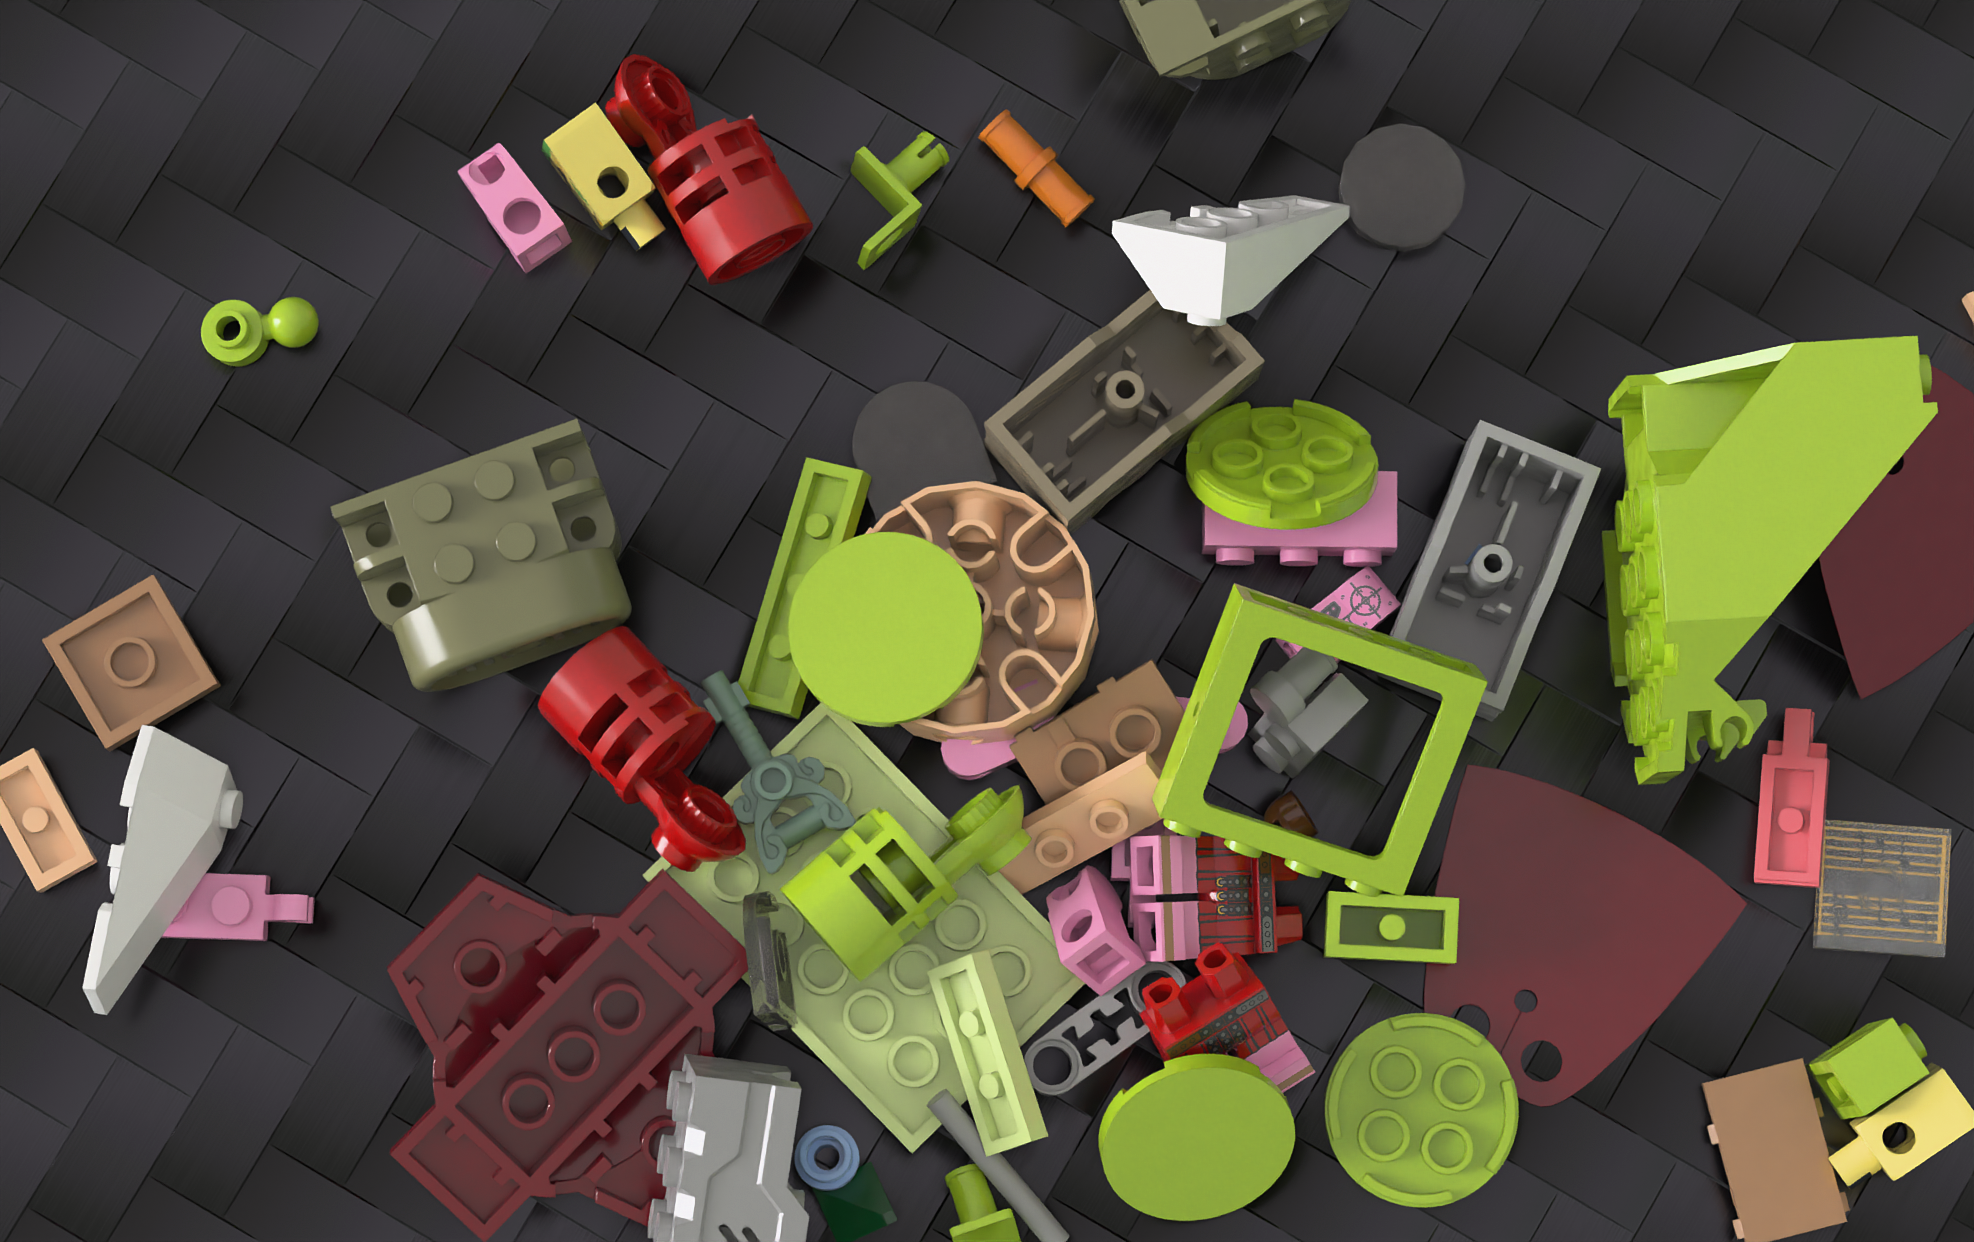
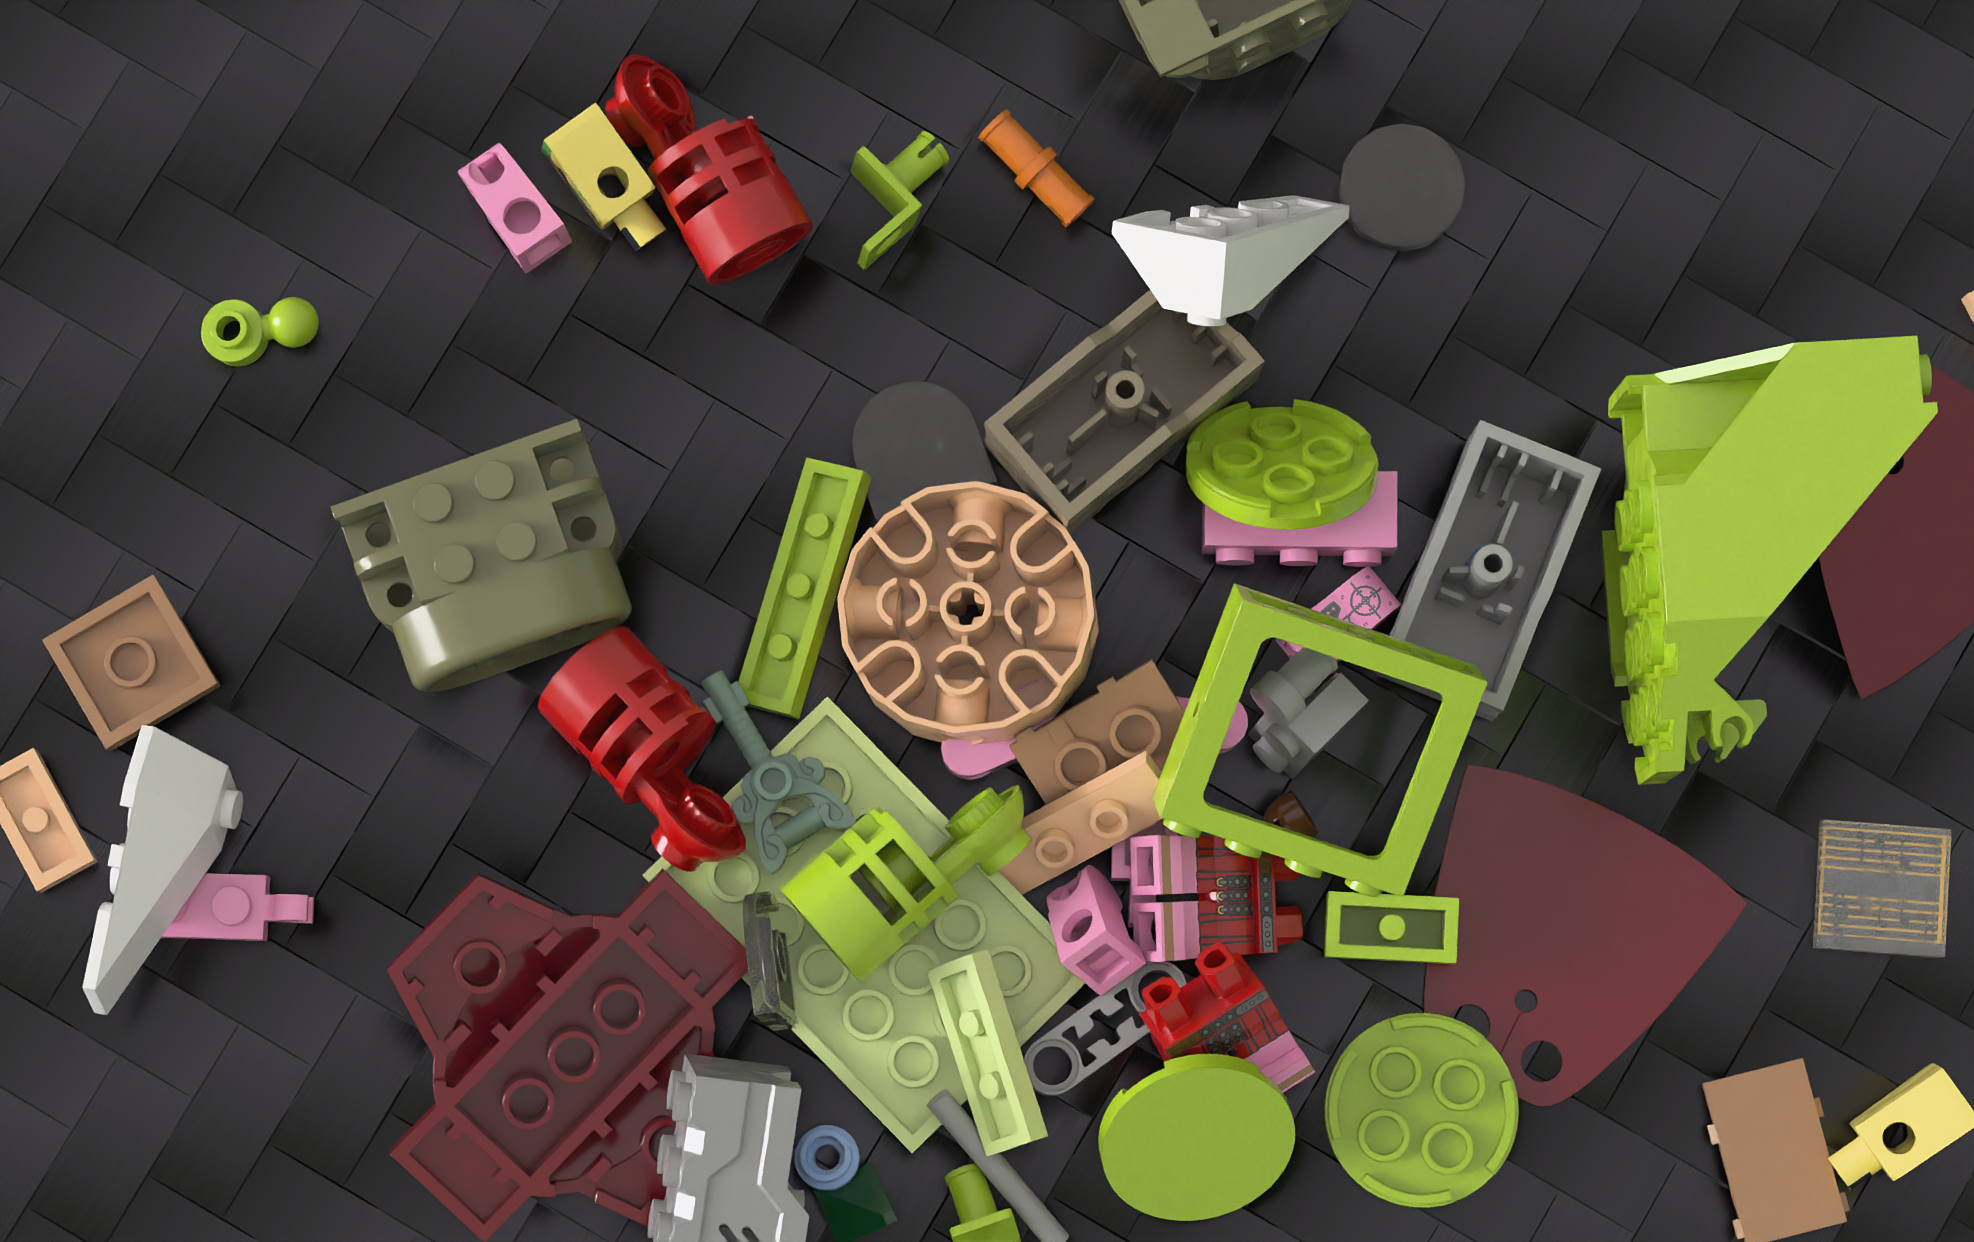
lime tile [788,532,984,727] -> none
coral hinge [1754,708,1830,888] -> none
lime brick [1805,1017,1930,1119] -> none

